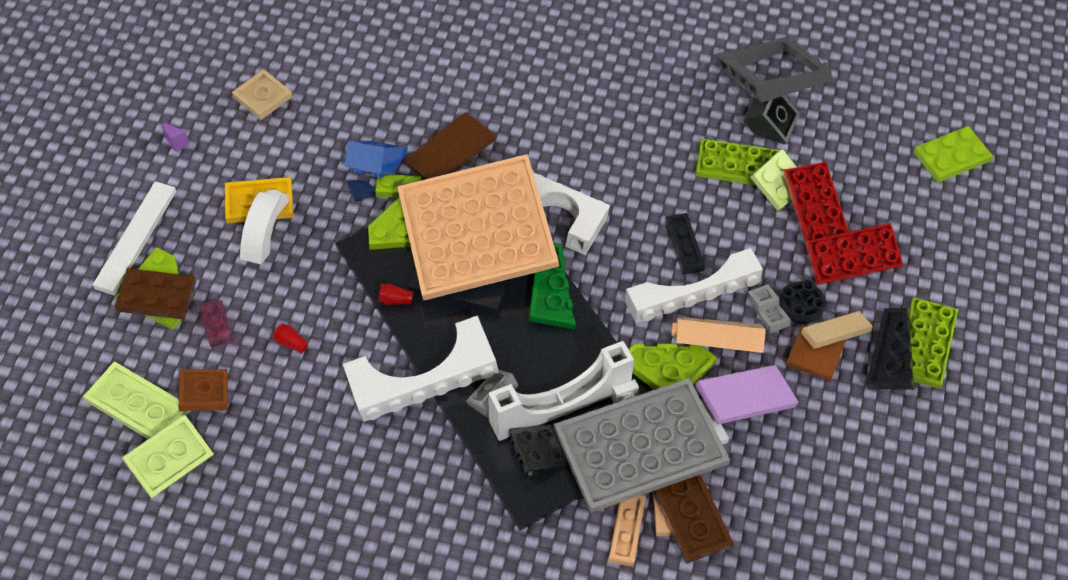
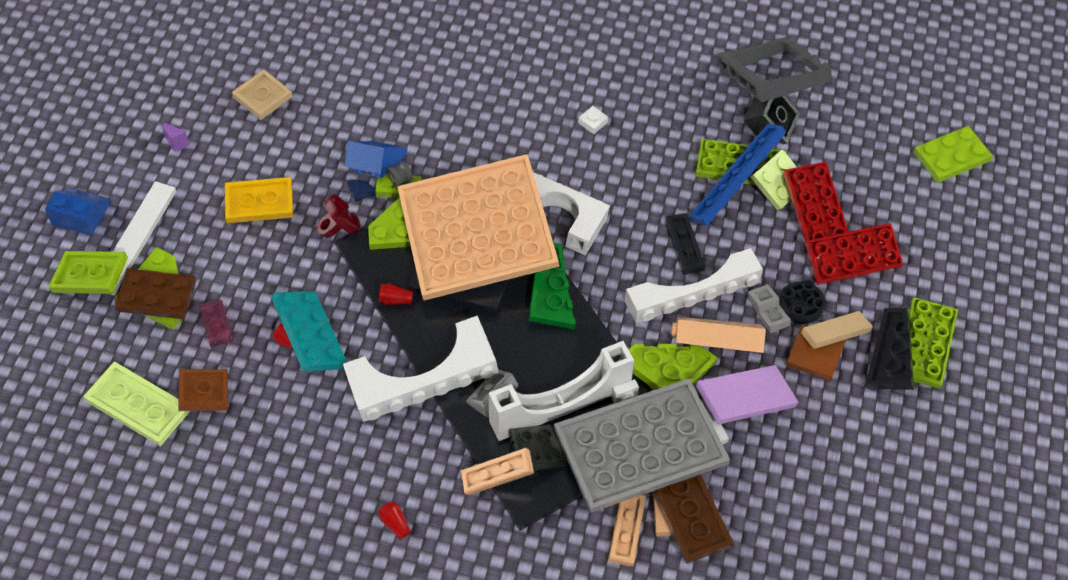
yellowish green plate [122,415,214,499] -> none
white arch [240,190,289,264] -> none
reddish brown tile [404,112,496,180] -> none
none -> blue slope [45,188,112,236]
none -> lime plate [48,251,128,294]
none -> teal plate [271,291,347,372]
none -> dark red tile [317,195,361,238]
none -> red cone [377,501,412,540]
none -> dark grey wheel [387,161,413,188]
none -> light nougat tile [461,448,534,495]
none -> white plate [578,106,608,134]
none -> blue plate [689,124,786,226]

